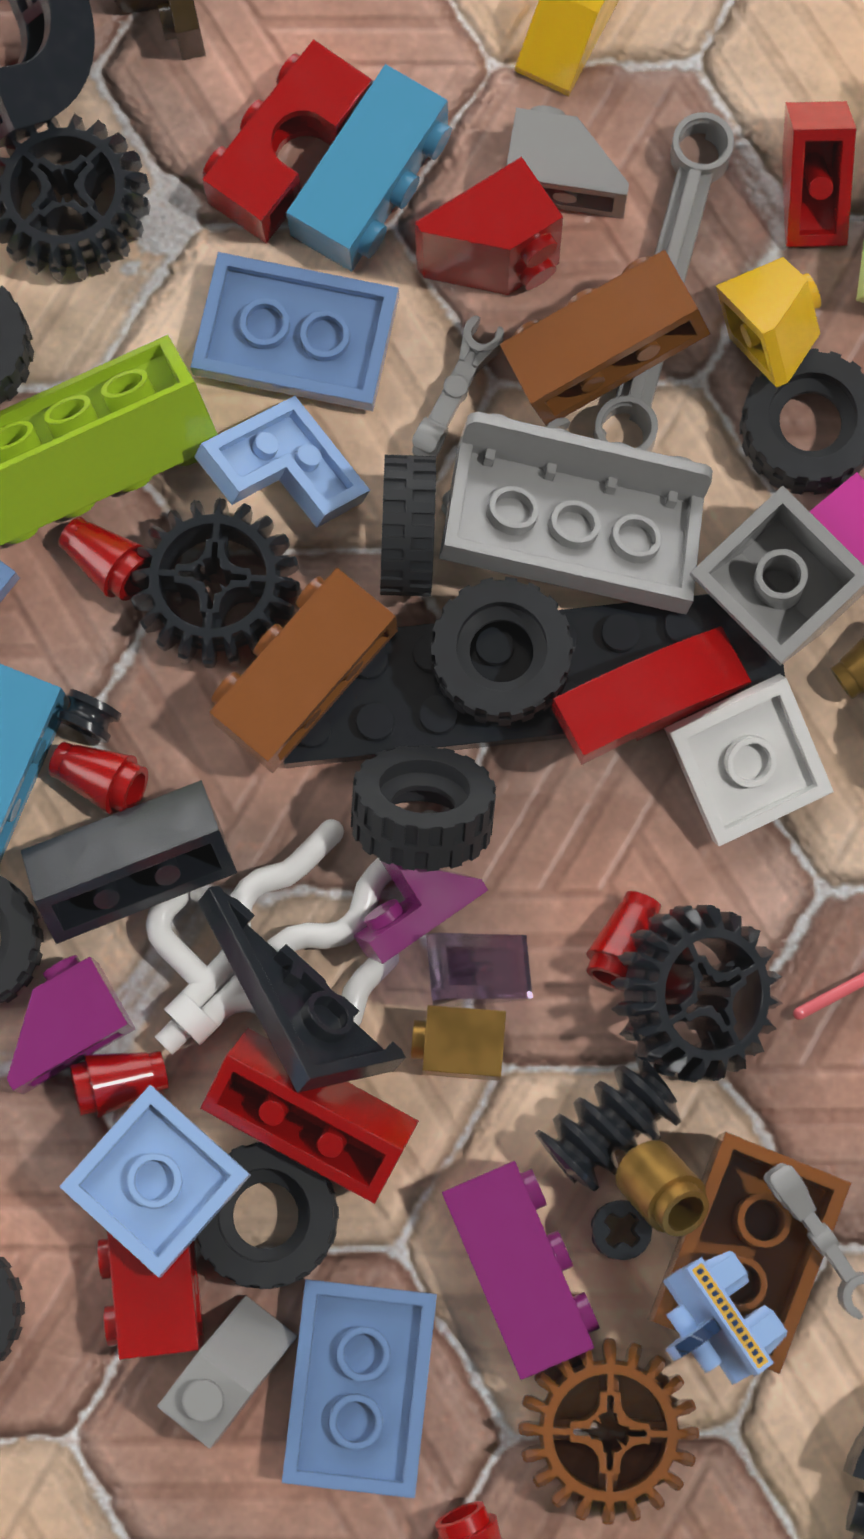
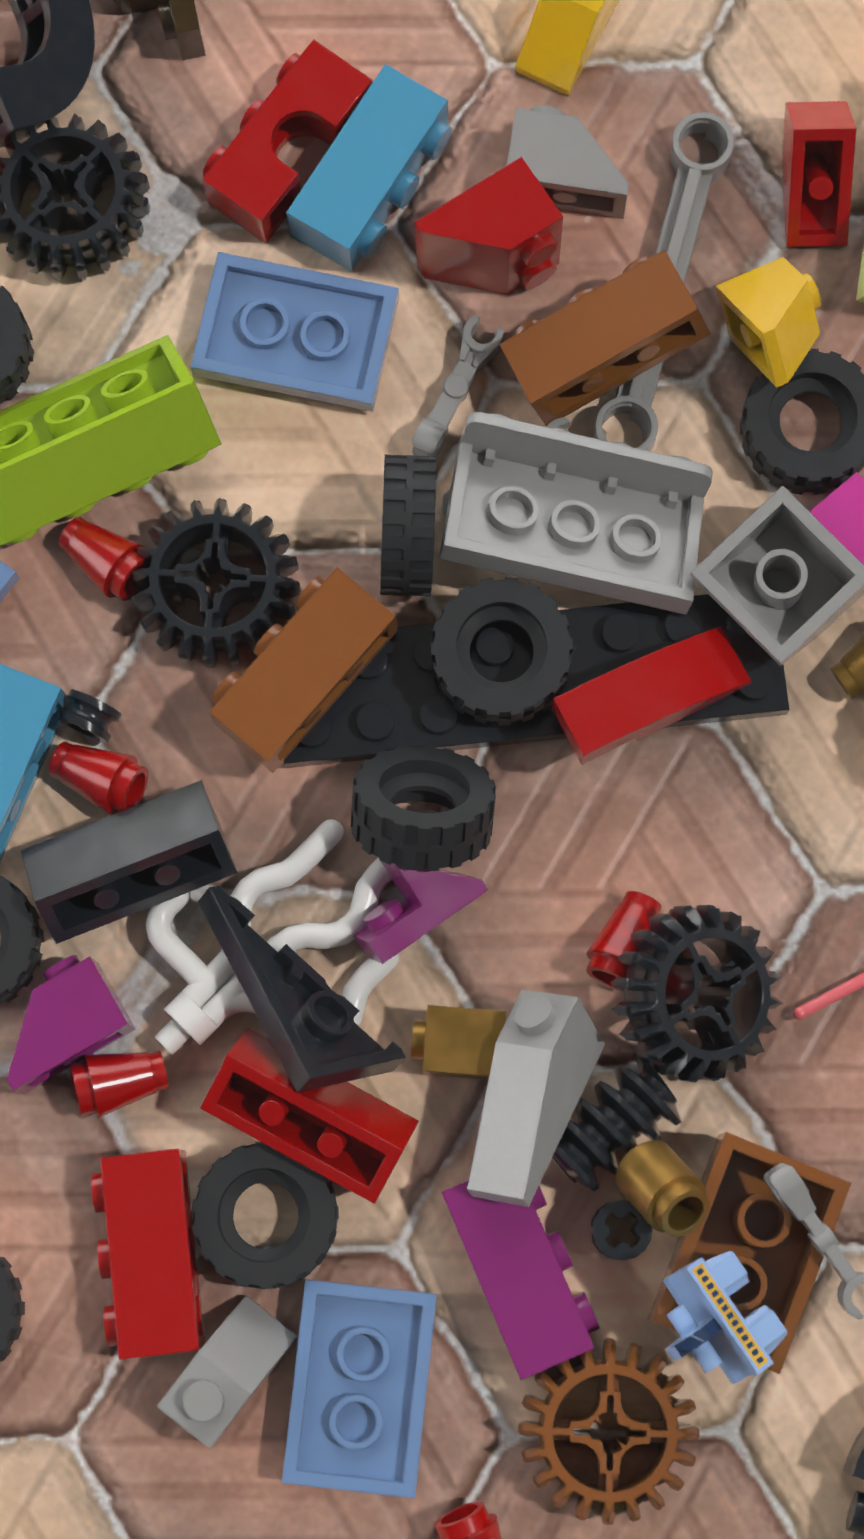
light blue plate [59,1085,251,1277] -> none
light blue plate [194,396,370,528] -> none
clear purple slope [426,933,533,1007] -> none
white plate [664,674,834,846] -> none
none -> light grey slope [467,990,605,1207]

